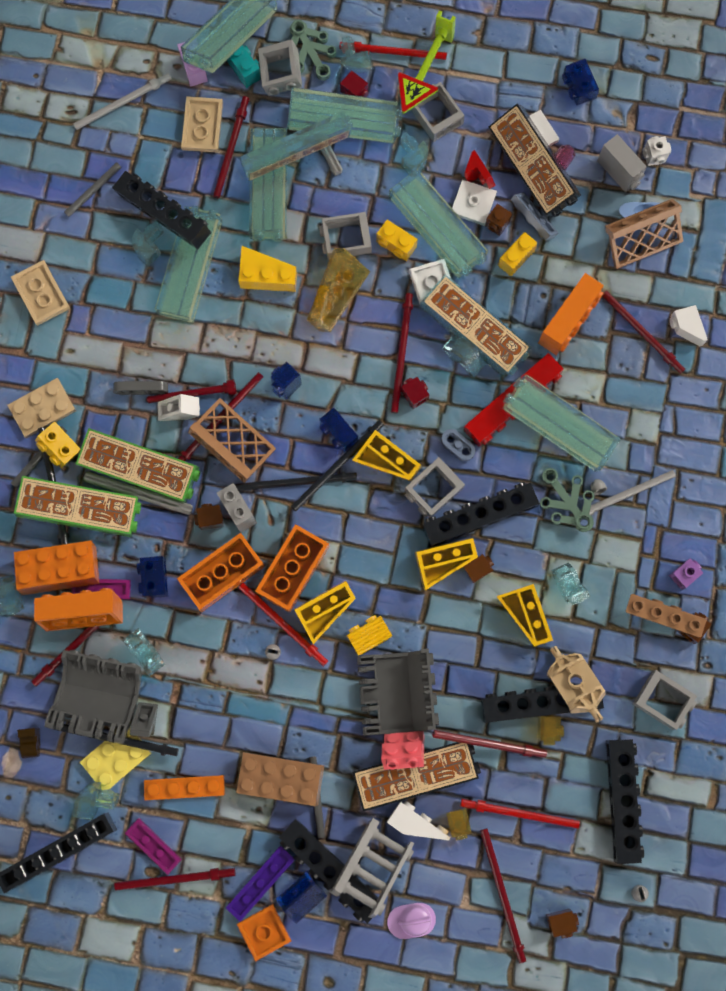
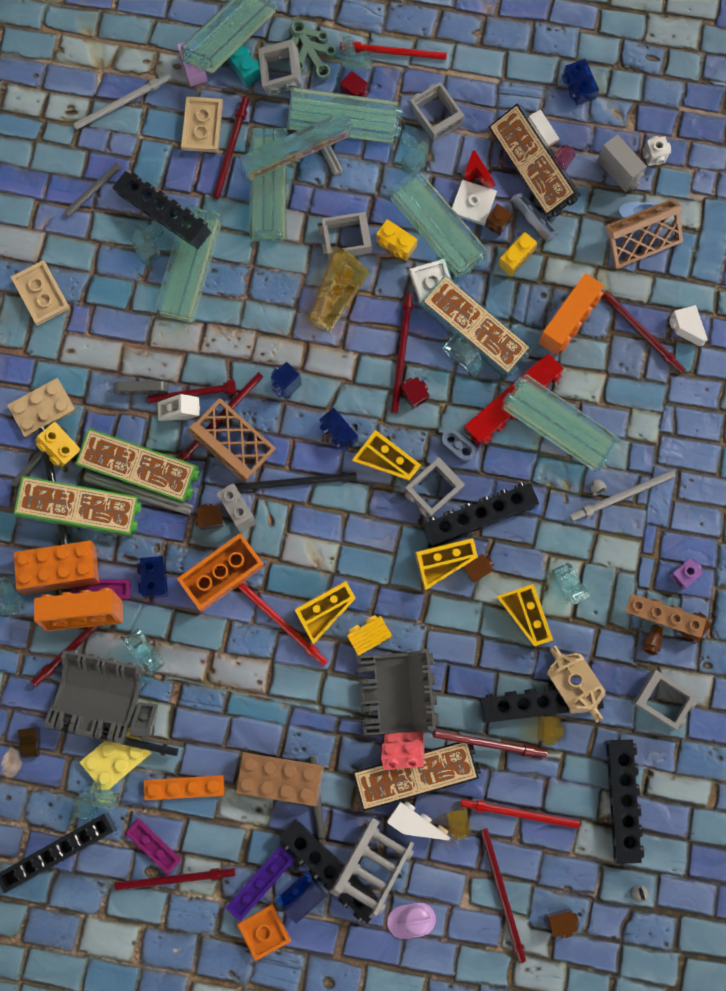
yellow wedge [239,246,297,292] -> none
orange brick [255,524,329,613] -> none
light grey hinge [265,644,281,660] -> none
black bar [291,420,384,511] -> none
lime piece [398,11,456,114] -> none
sand green plant [540,468,595,532] -> none
none -> reddish brown cone [642,625,664,656]

